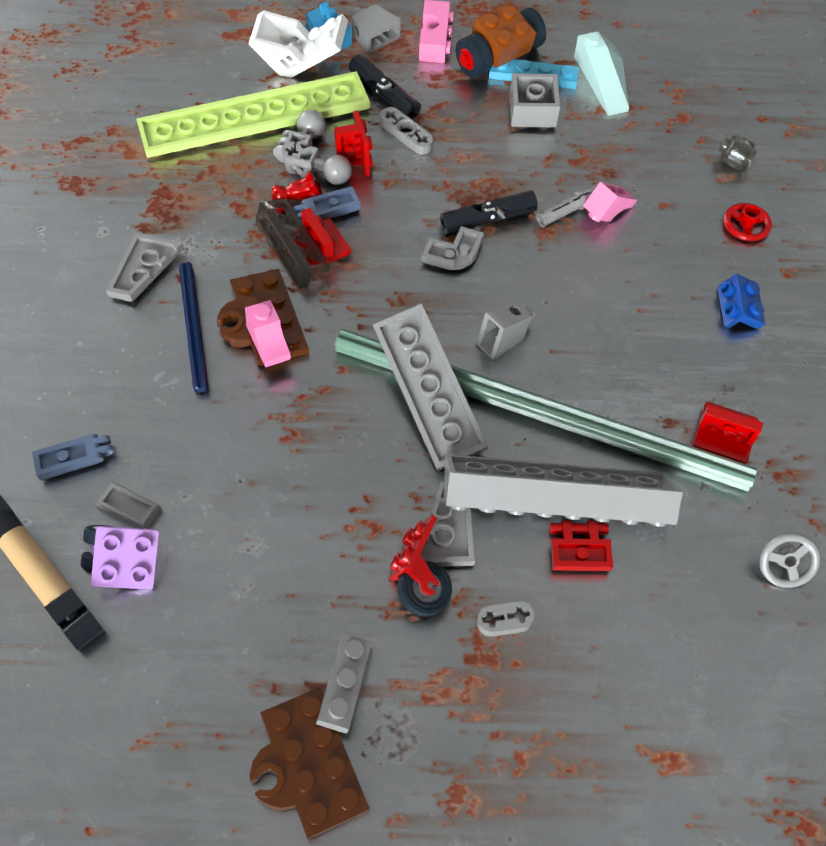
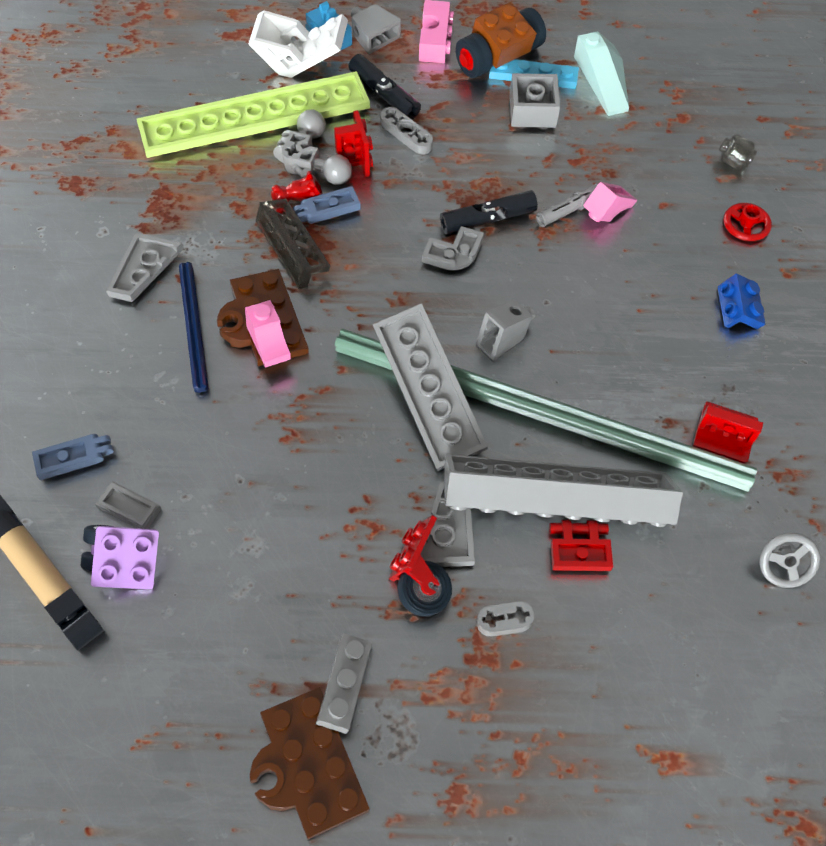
red bracket [286,208,351,272] -> none

